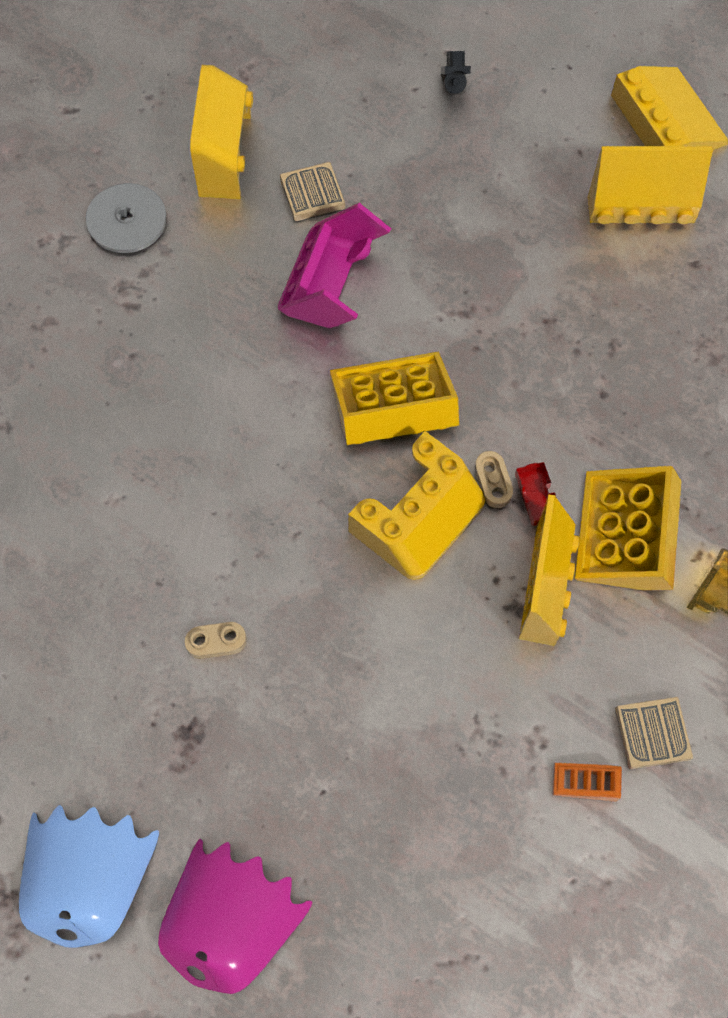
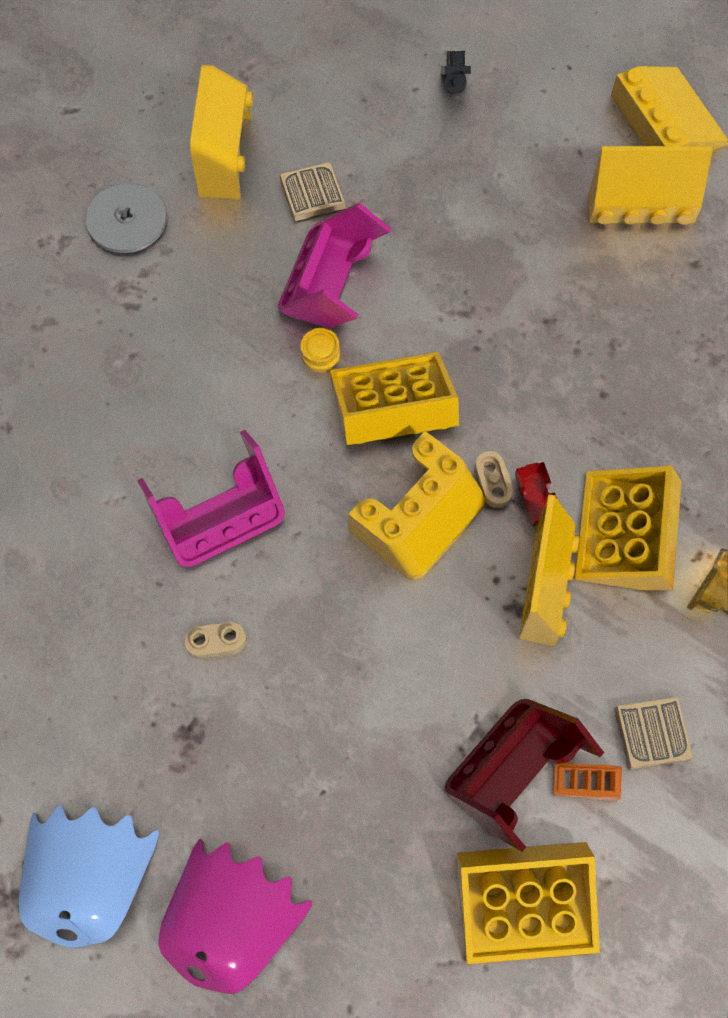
none -> dark pink windscreen [137,430,285,567]
none -> yellow wheel [301,328,340,372]
none -> dark red windscreen [445,699,604,852]
none -> yellow slope [456,842,600,964]

